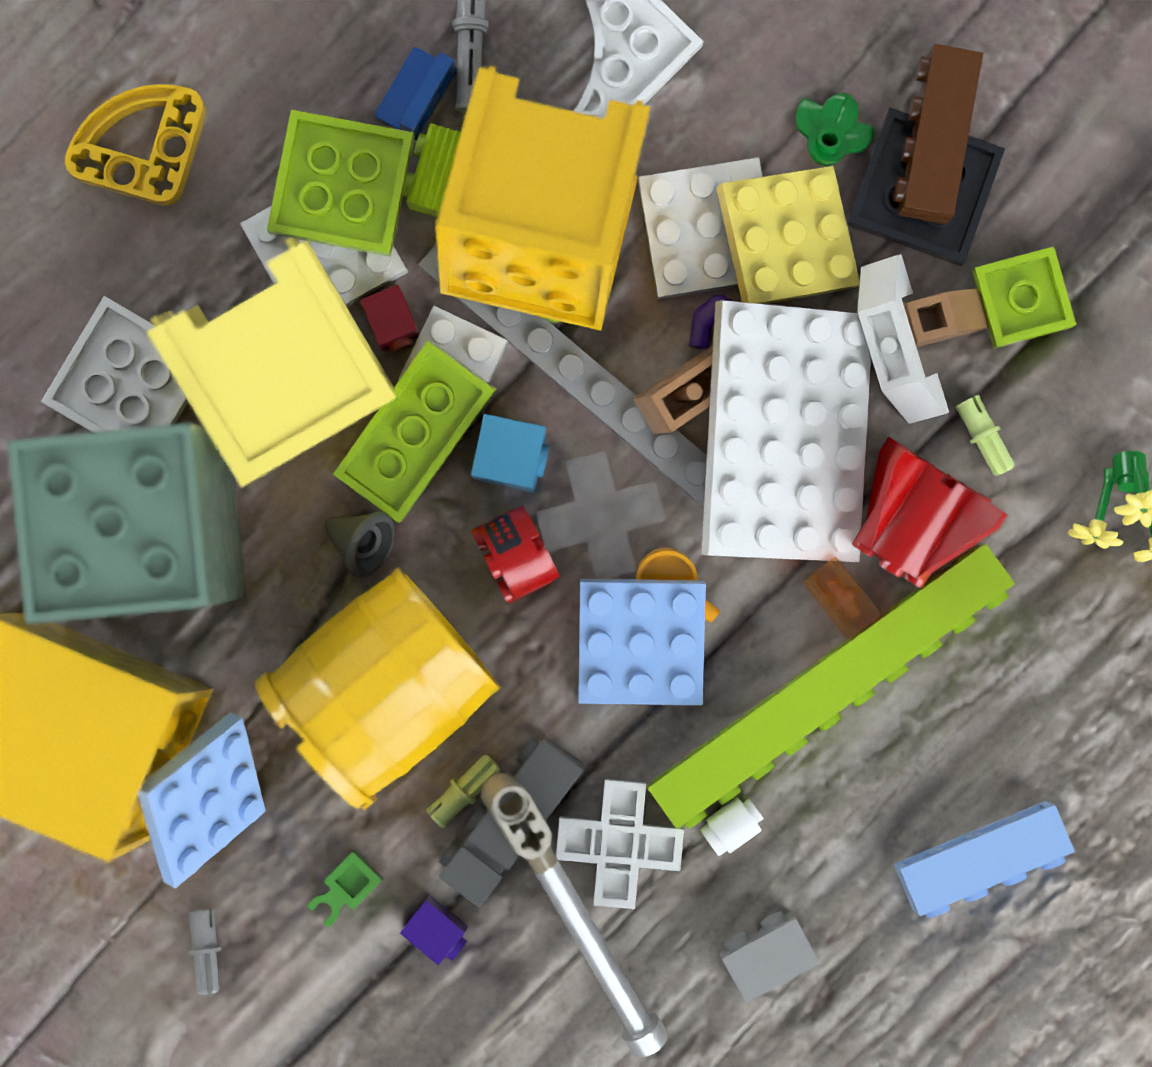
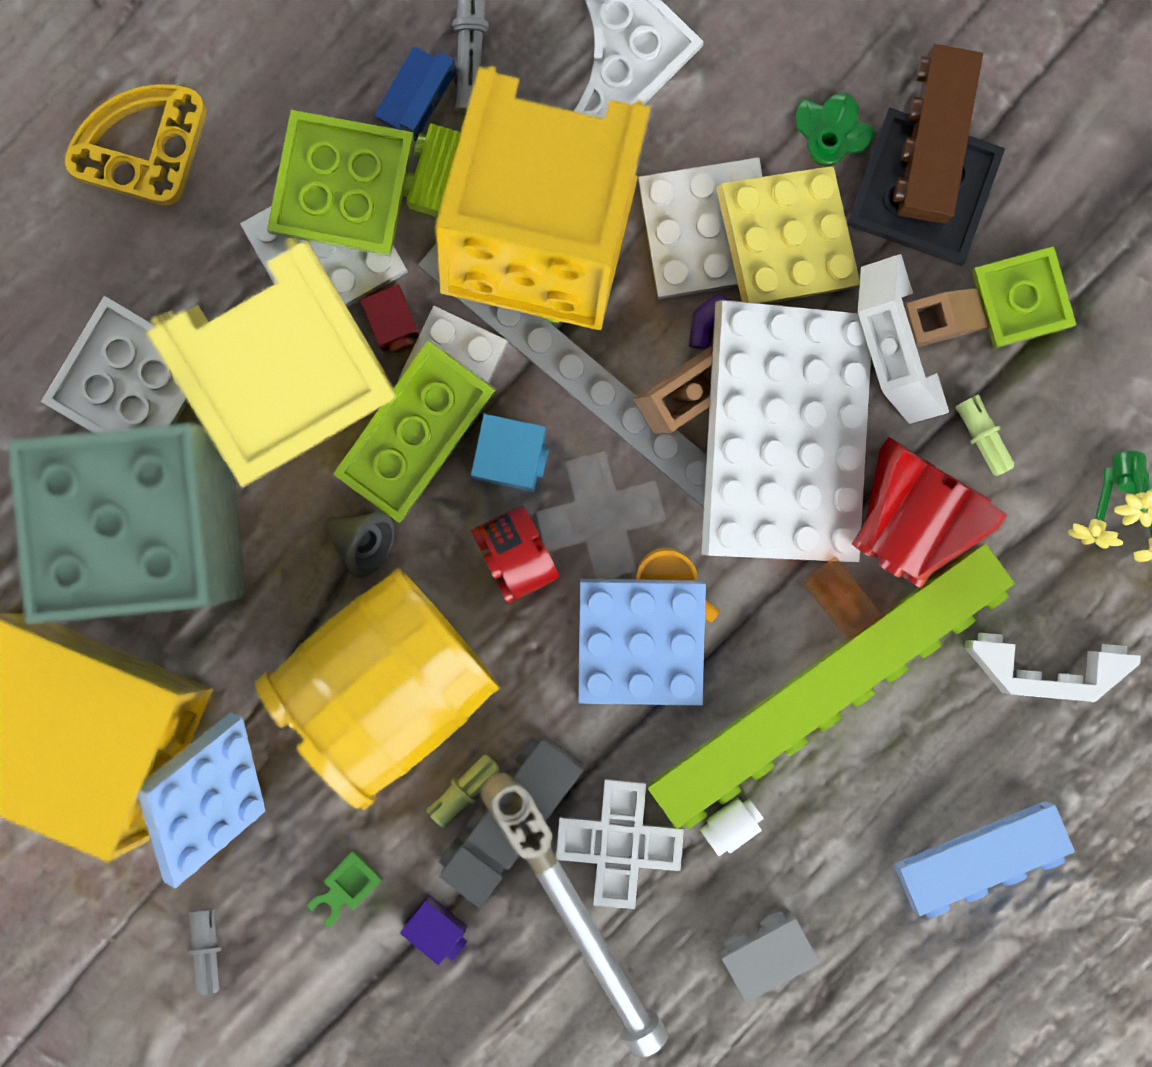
none -> white slope [965,633,1141,702]

